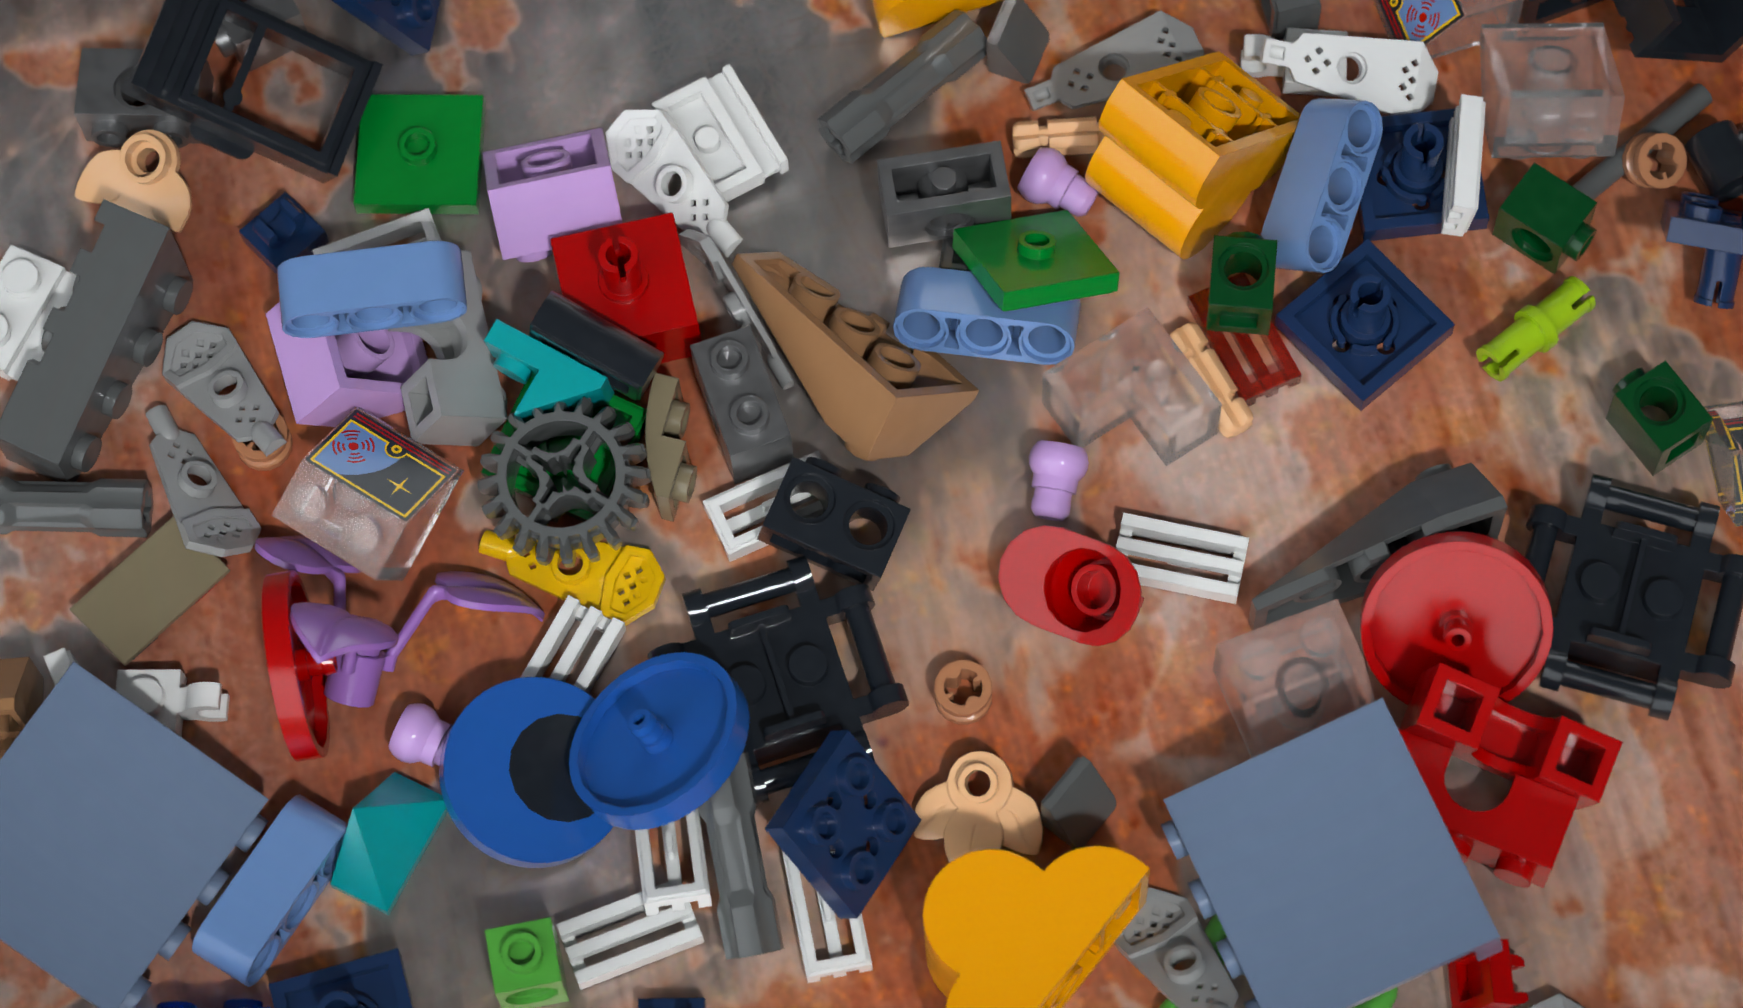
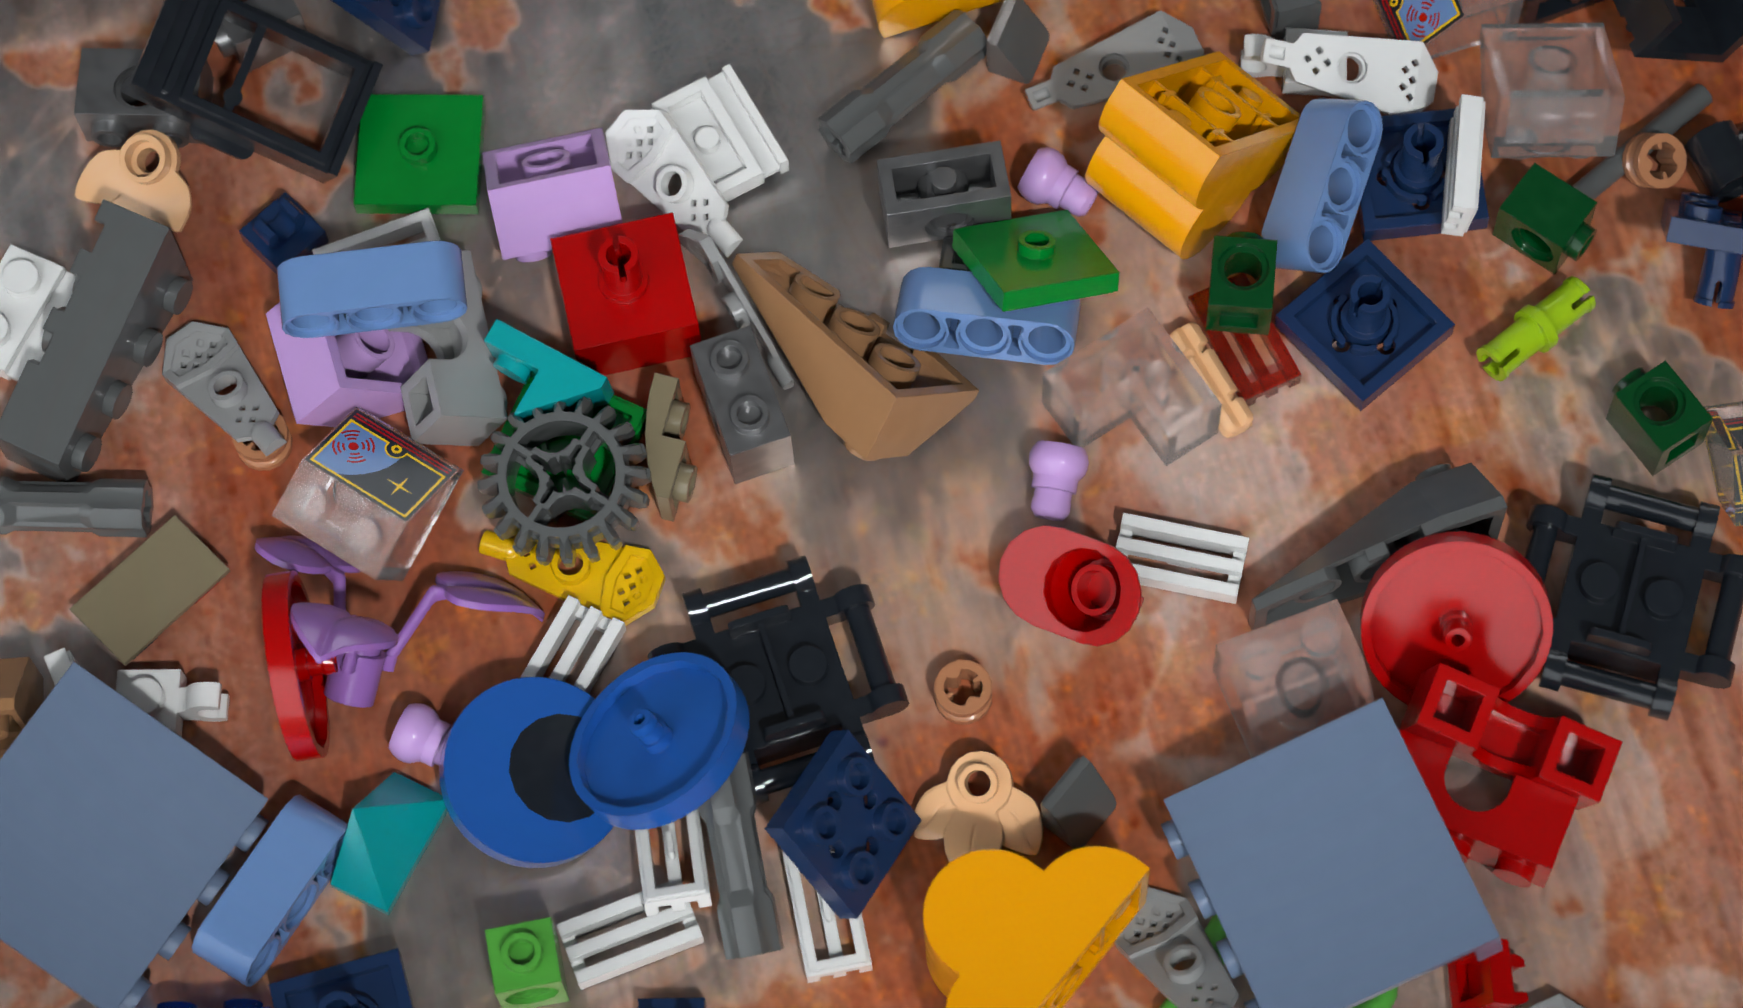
light grey piece [145,405,262,557] -> none
black brick [529,290,665,401] -> none
white tile [703,450,823,562] -> none
black brick [757,457,911,591] -> none
light nougat axle [1012,116,1105,158] -> none

